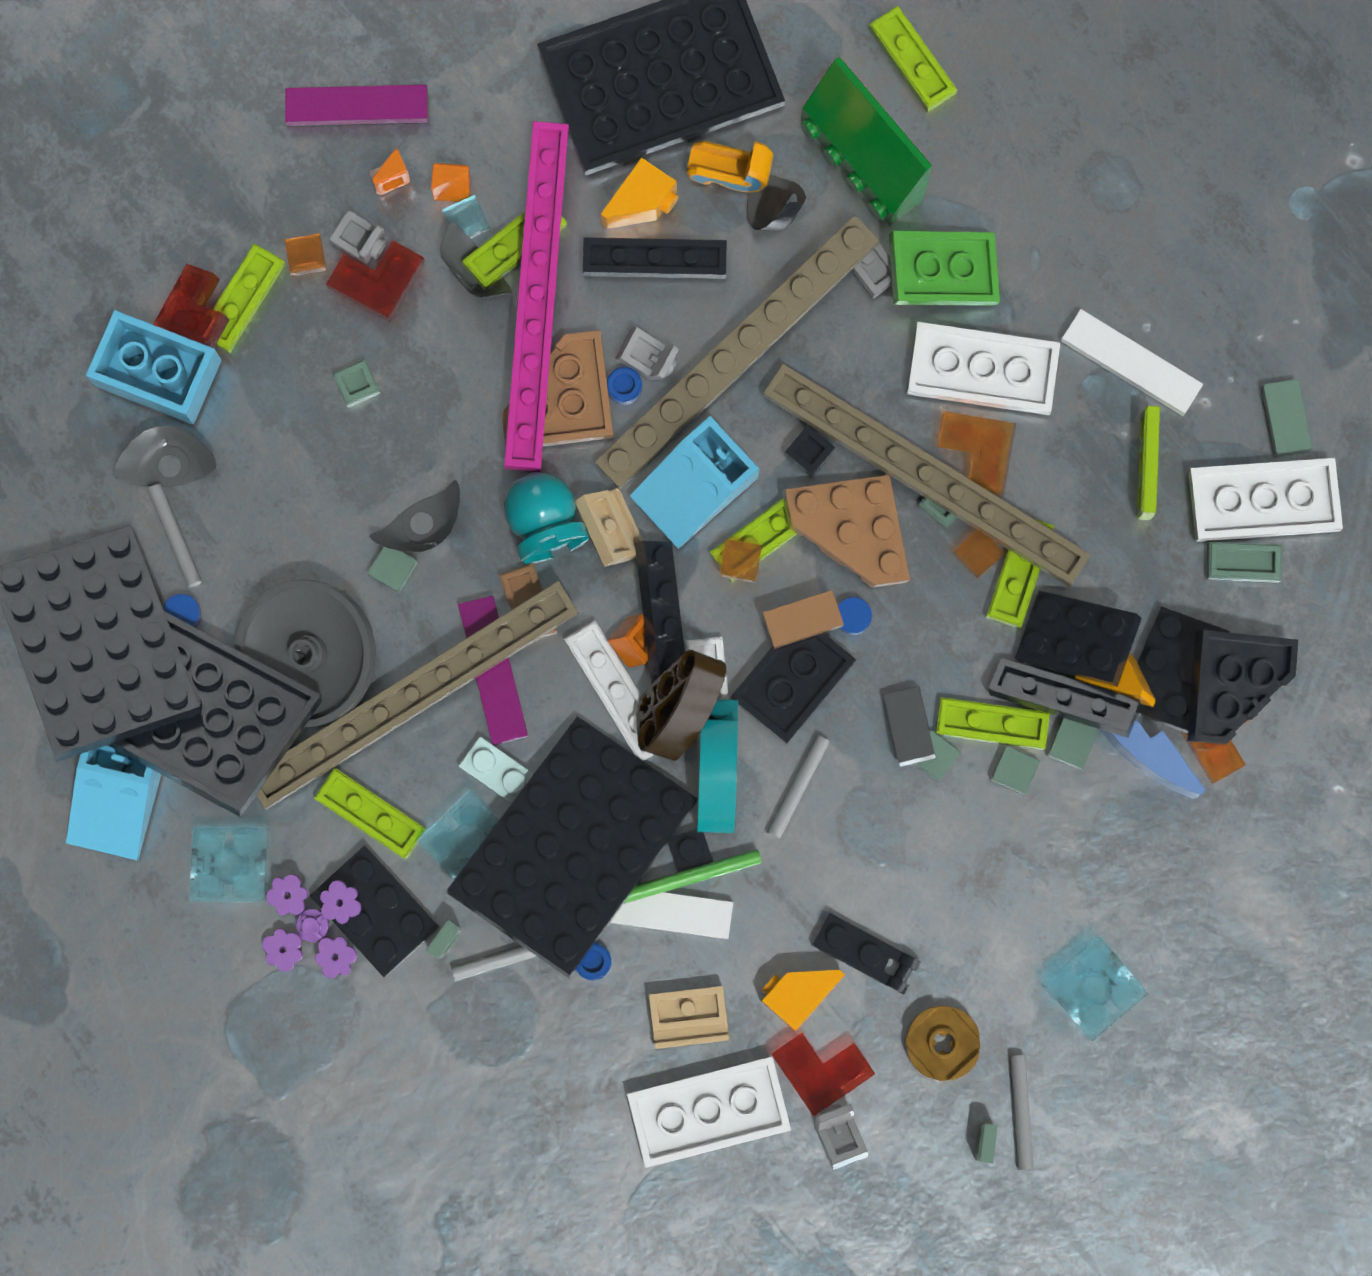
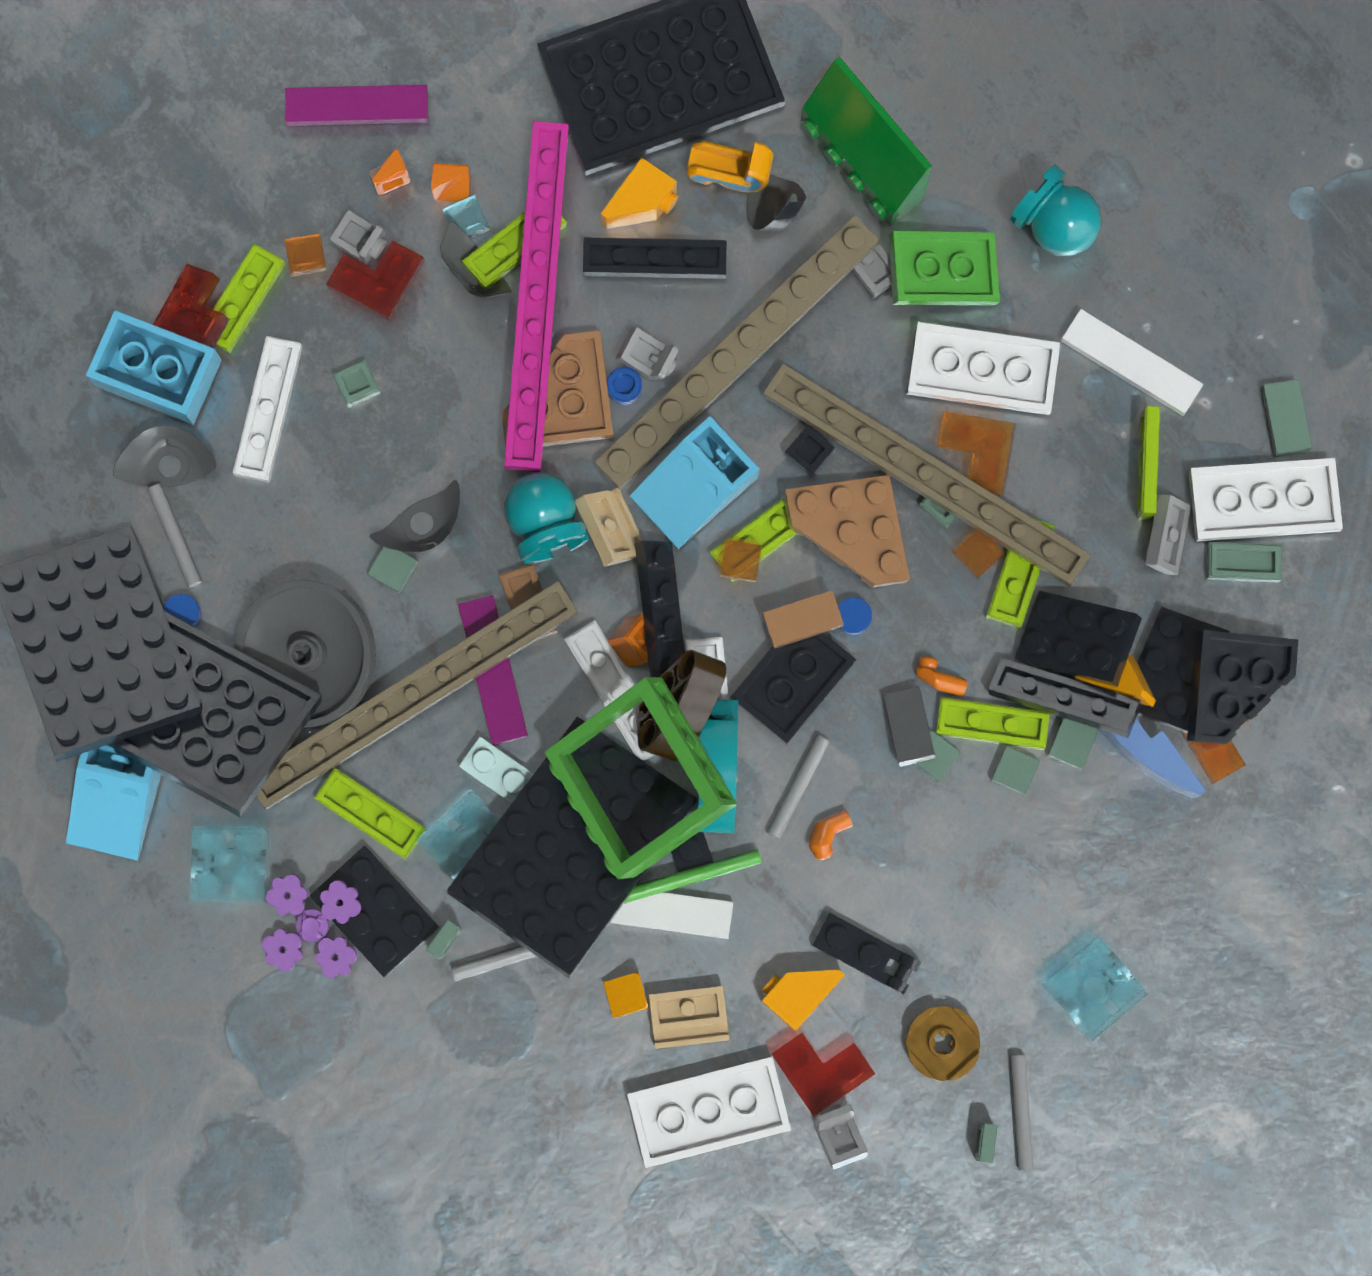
blue tile [576,943,611,981] -> none
lime tile [868,6,958,113] -> none
none -> white tile [233,336,303,483]
none -> bright green window [544,677,737,879]
none -> light orange slope [603,972,649,1018]
none -> orange arm [809,809,853,860]
none -> orange arm [915,656,967,696]
none -> teal tile [1009,164,1102,256]
none -> light grey plate [1145,495,1191,575]

